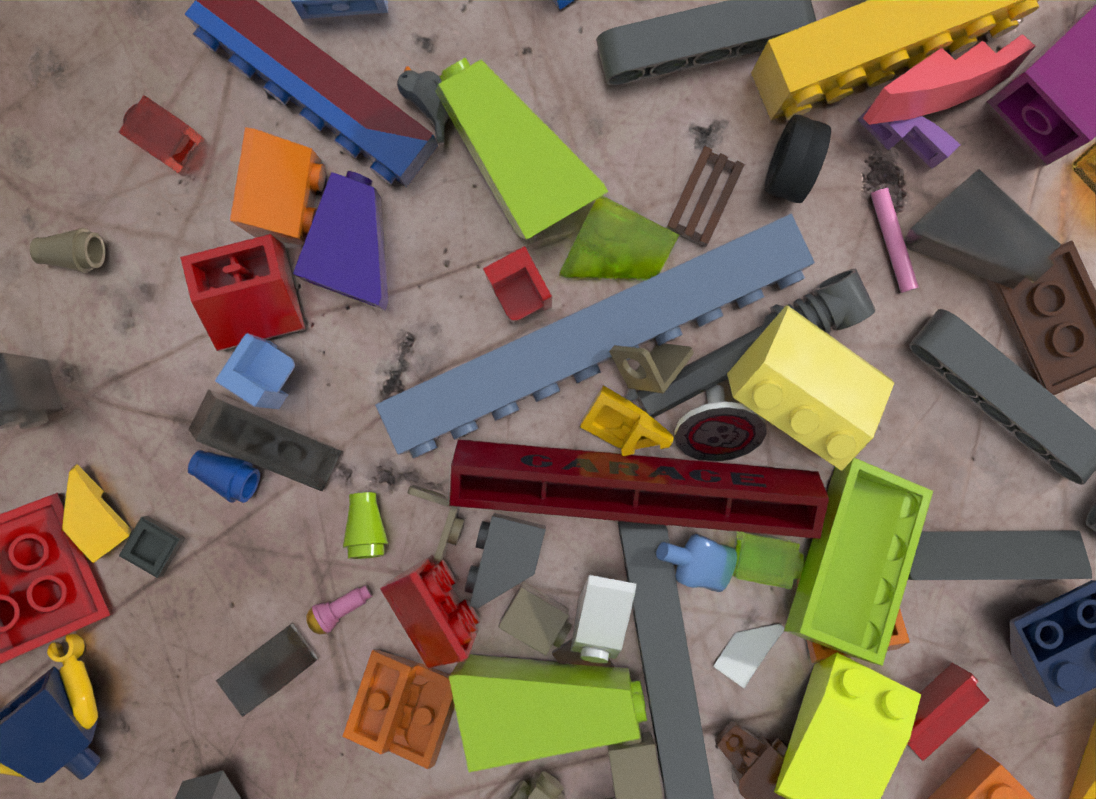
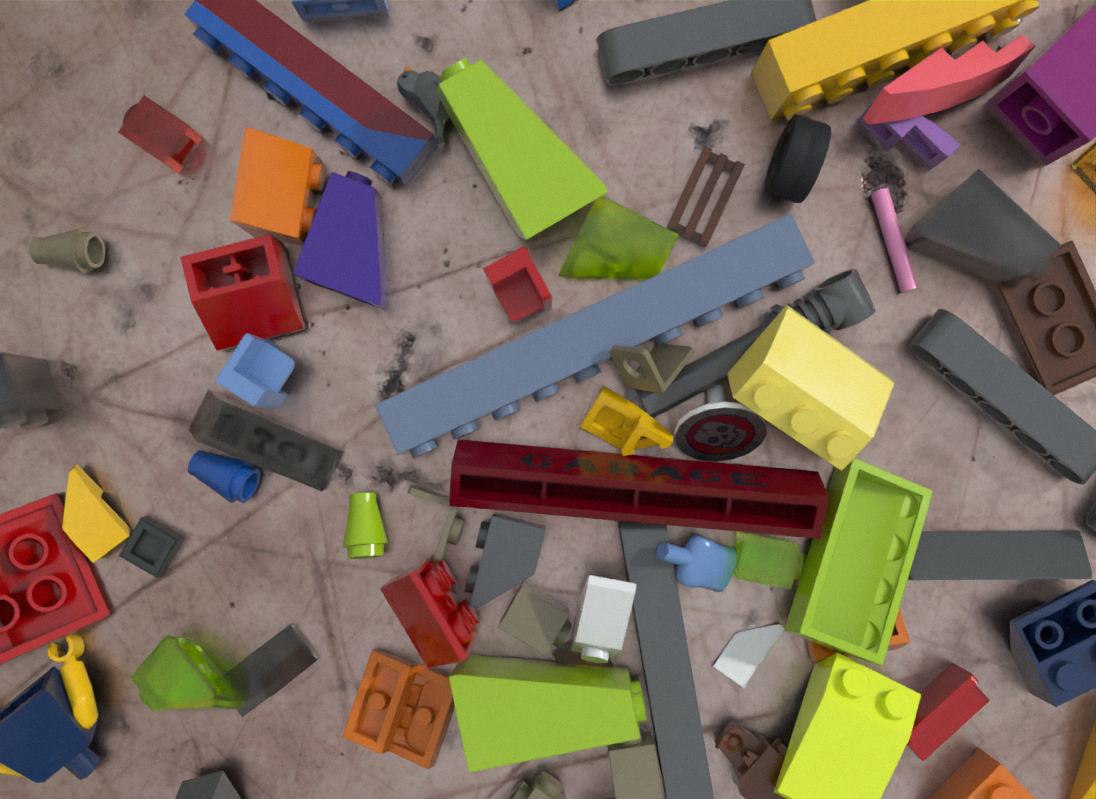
bright pink piece [306,585,372,635] -> none
none -> clear neon green slope [130,635,245,712]

